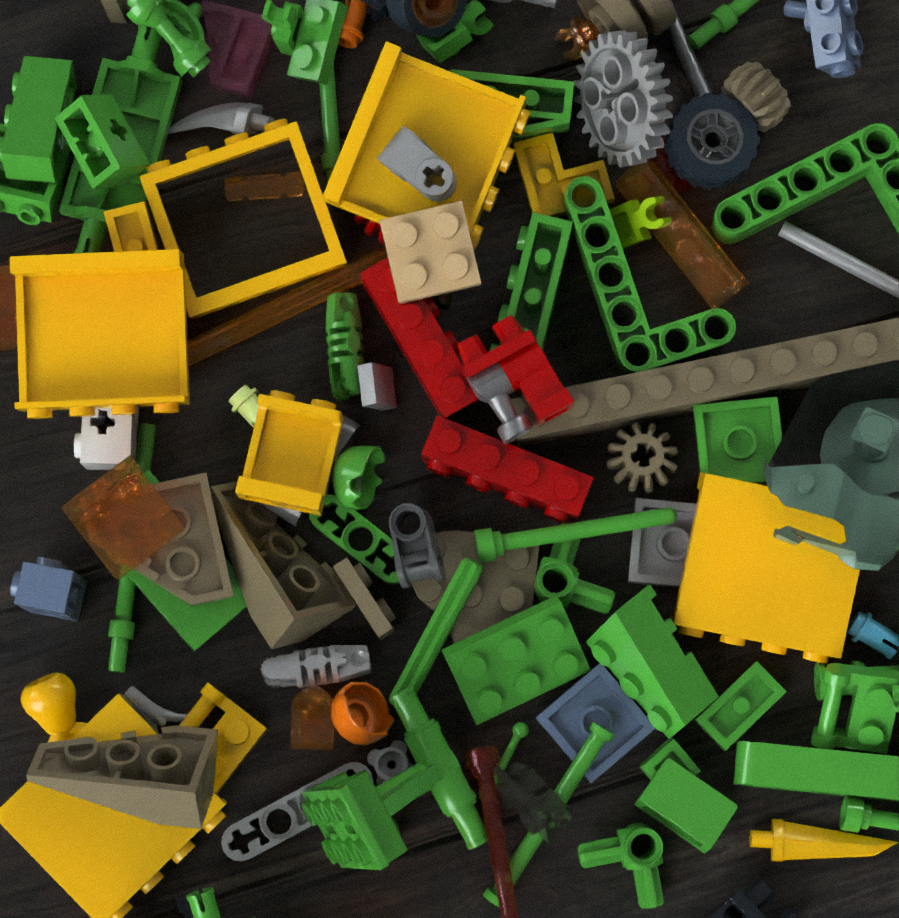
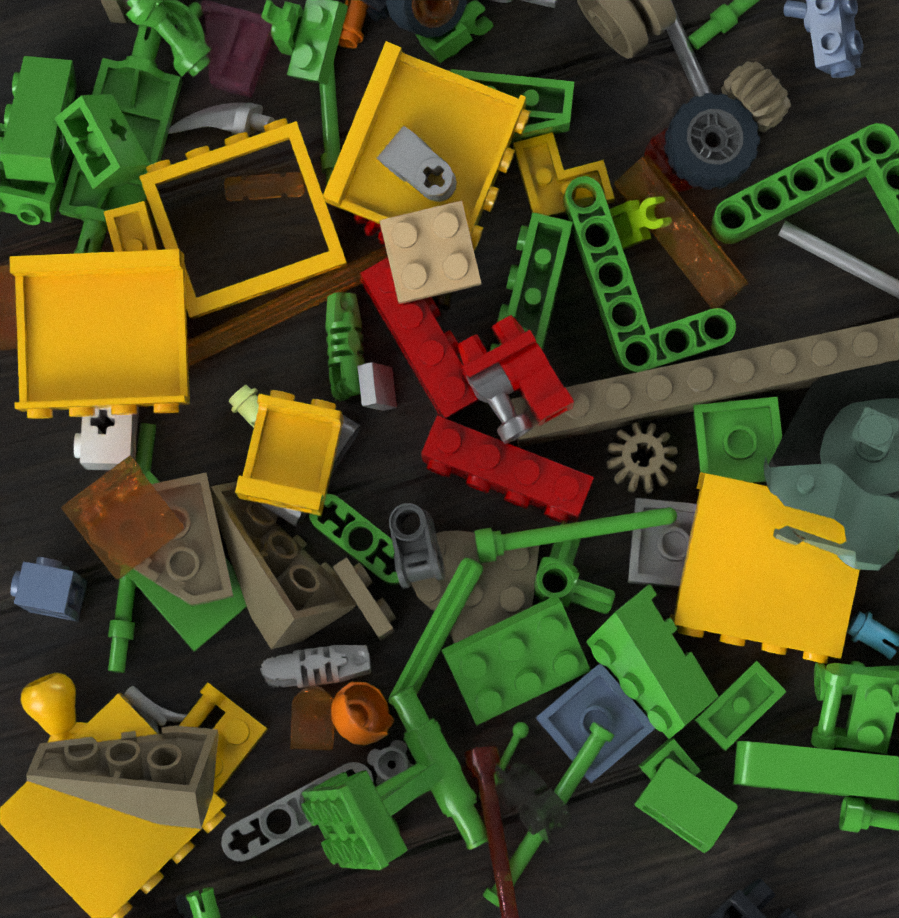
bright green hair [332,446,386,510] -> none
clear orange plate [555,16,599,60] -> none
light grey gear [574,30,673,167] -> none
bright green axle [577,823,664,909] -> none
yellow bar [749,819,899,862] -> none

